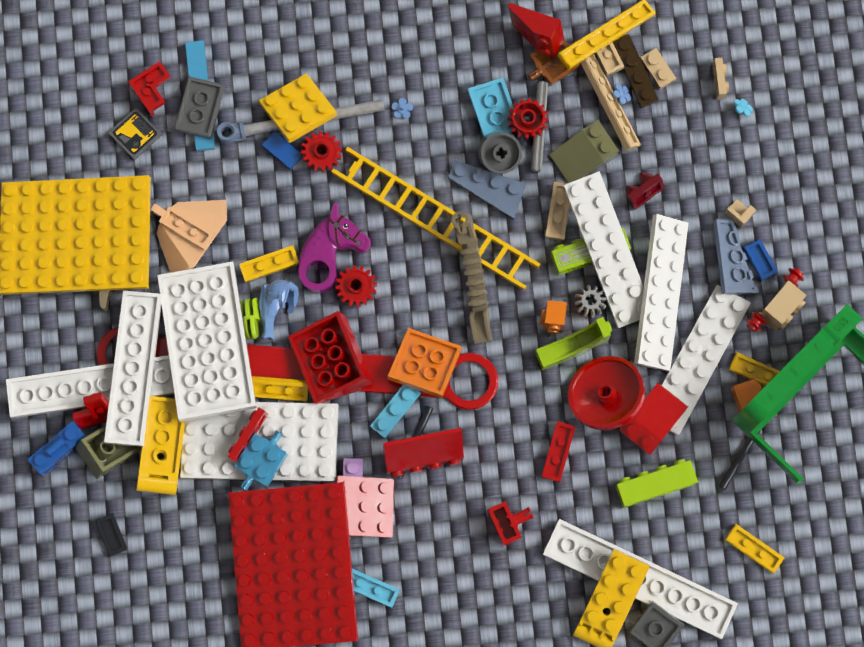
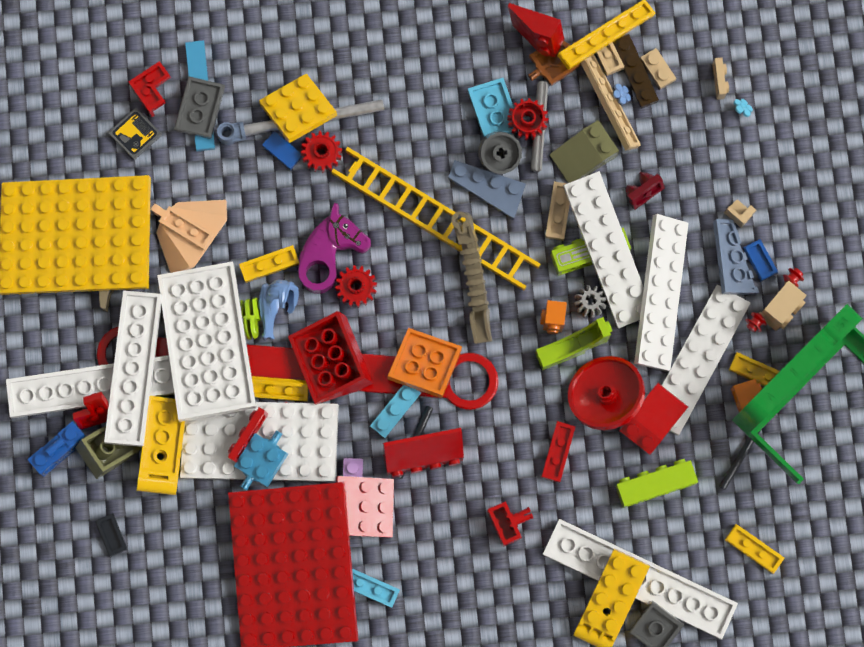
medium blue plant [392,98,413,119] -> none

